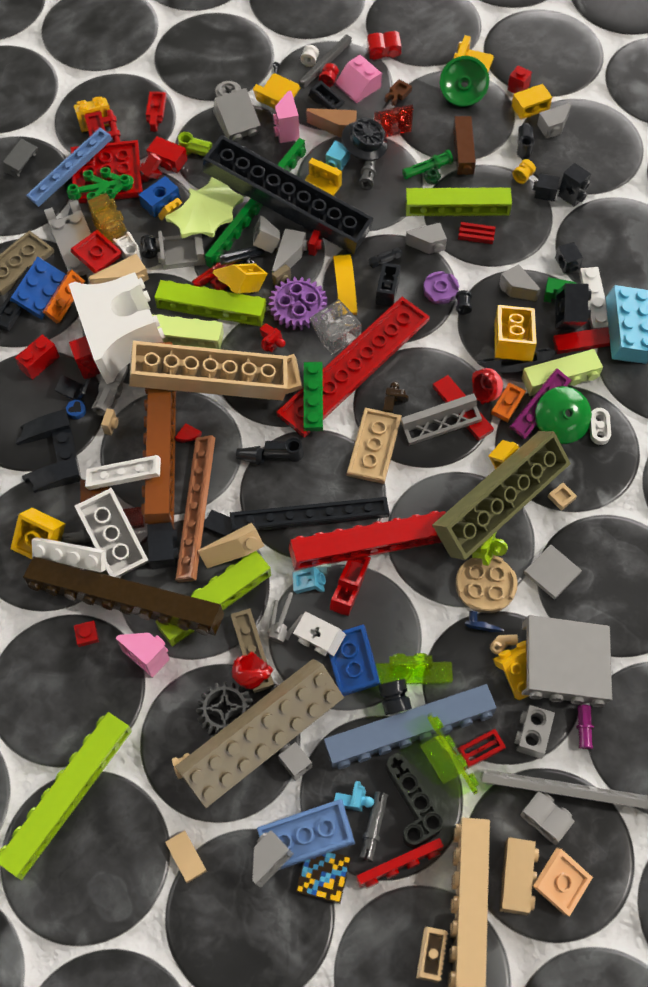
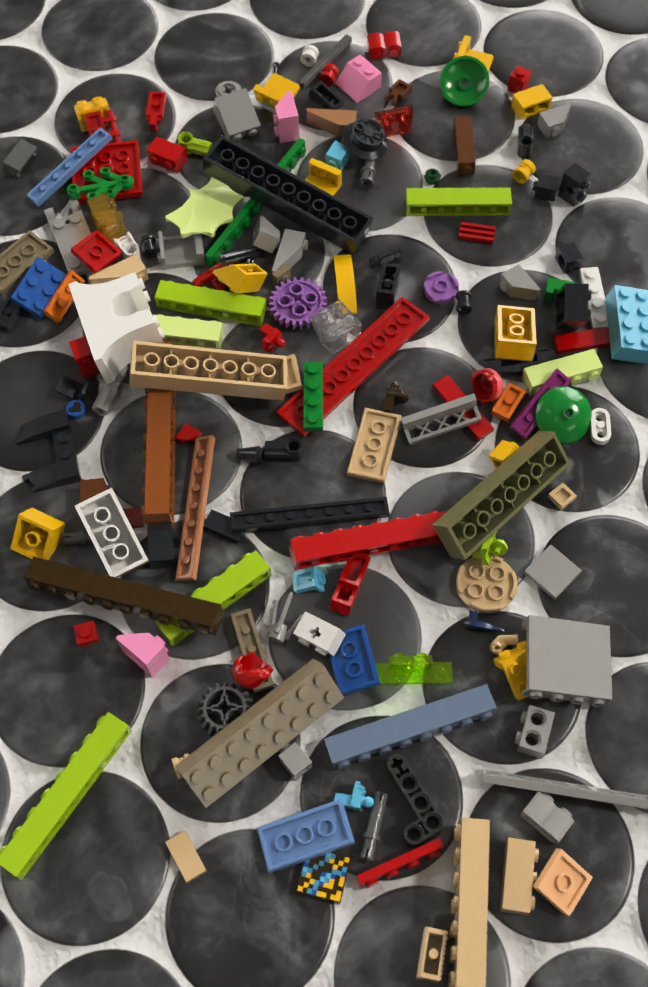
red brick [15,334,60,380] -> none
white plate [32,537,106,572] -> none
white plate [85,455,161,490] -> none
tan plate [101,408,119,435] -> none
red piece [139,153,162,182] -> none
blue brick [139,176,181,218] -> none
yellow tile [158,198,182,221] -> none
tan slope [198,523,264,568] -> none
light grey slope [252,830,294,888] -> none
red plate [308,230,323,256] -> none
black wheel [378,679,412,715] -> none
green pin [402,149,454,180] -> none
light grey slope [406,223,447,254] -> none
clear neon green bracket [420,713,479,795] -> none
red tile [457,729,506,769] -> none
magenta axle [576,705,594,749] -> none

